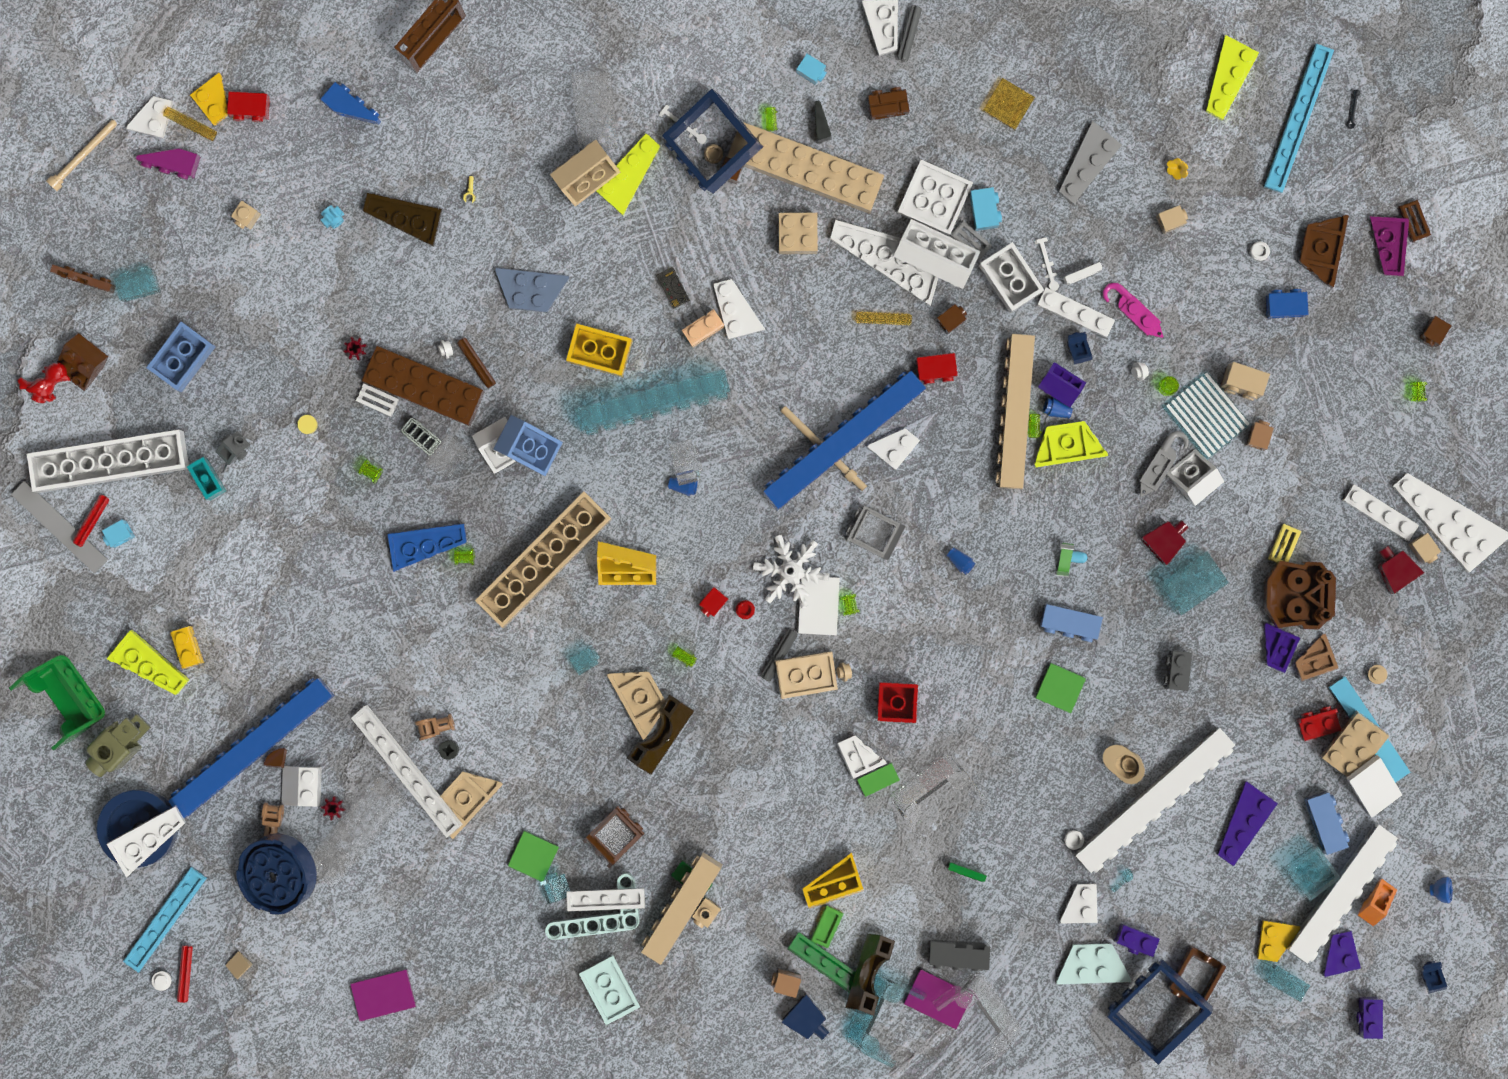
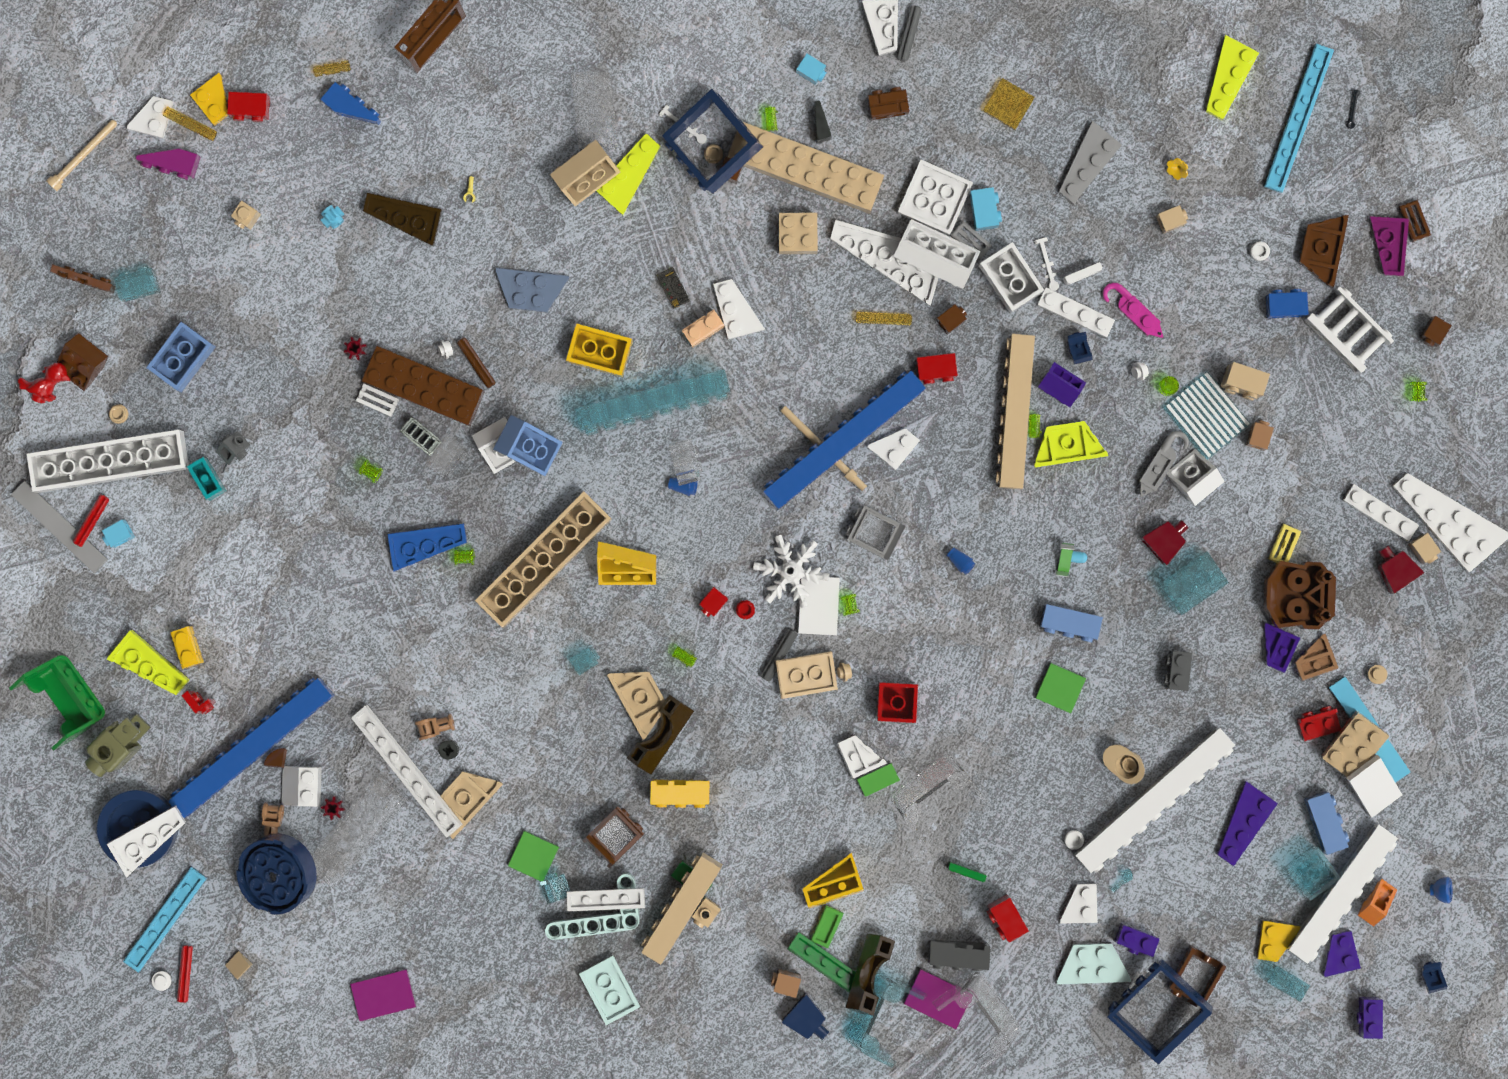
light yellow tile [298,415,318,434] -> none
blue cone [1043,398,1073,419] -> none
none -> tan plate [109,404,129,424]
none -> red bracket [181,691,216,715]
none -> clear yellow axle [313,60,351,77]
none -> yellow wedge [650,779,710,808]
none -> red brick [986,894,1029,943]
none -> white fence [1304,287,1394,375]

